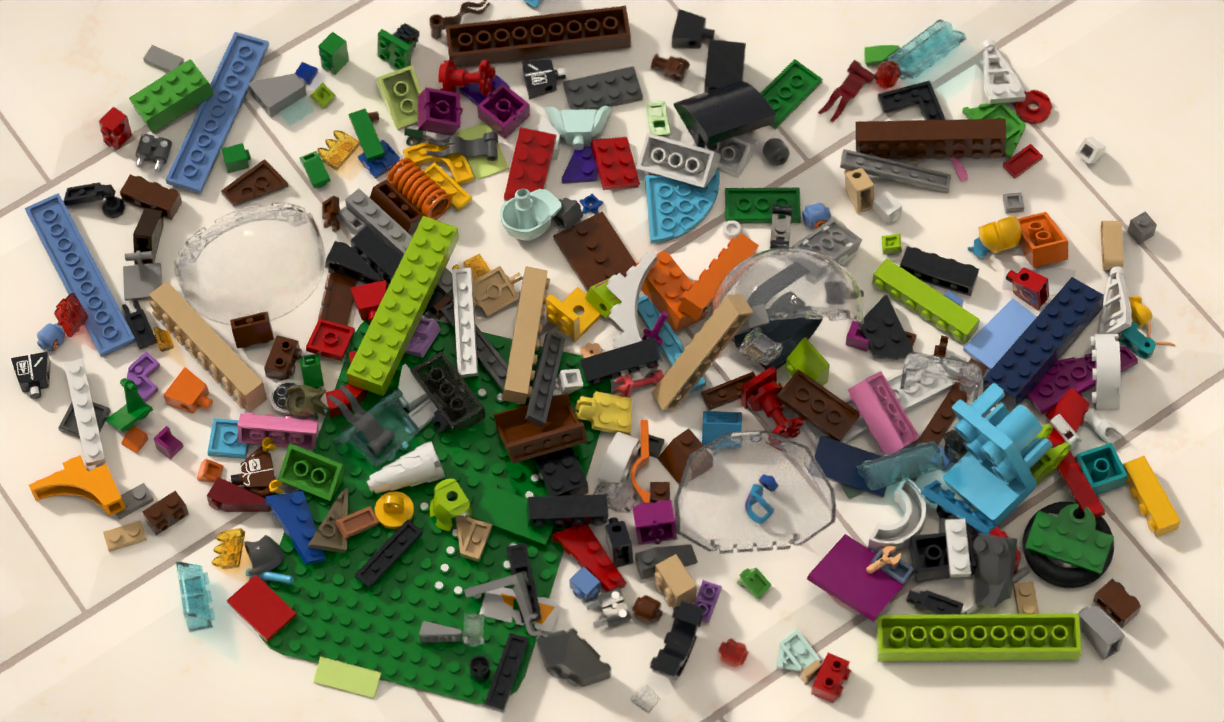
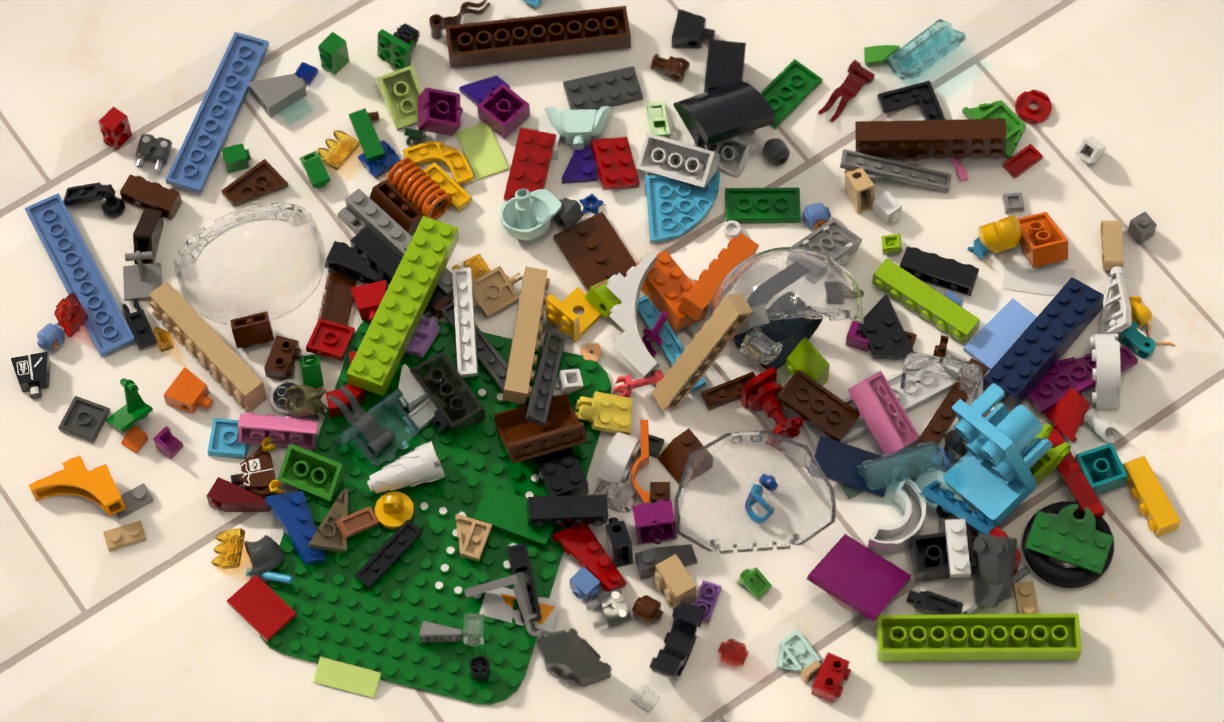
white plate [64,358,106,466] -> none
medium lavender plate [127,351,160,402] -> none
bright green brick [129,59,214,134] -> none
reddish brown brick [142,490,189,536] -> none
light grey tile [143,45,184,72] -> none
clear light blue slope [176,561,215,632] -> none
orange slope [196,458,224,483] -> none
lime tile [309,83,336,109] -> none
reddish brown plate [322,195,340,232] -> none
dark grey flag [426,132,498,161] -> none
lime piece [429,479,472,531] -> none
red piece [438,59,496,96] -> none
black plate [484,633,529,713] -> none
black torso [522,60,566,99] -> none
black brick [580,337,663,385] -> none
dark azure slope [702,411,742,449] -> none
plate [769,204,792,253] -> none
light nougat bar [866,546,901,574] -> none
sand blue slope [871,547,915,585] -> none
clear red head [874,61,901,89] -> none
white plate [981,39,1026,104] -> none
red torso [1006,267,1049,311] -> none
white bar [1050,414,1082,449] -> none
light grey slope [1078,605,1125,660] -> none
reddish brown brick [1093,578,1141,628] -> none

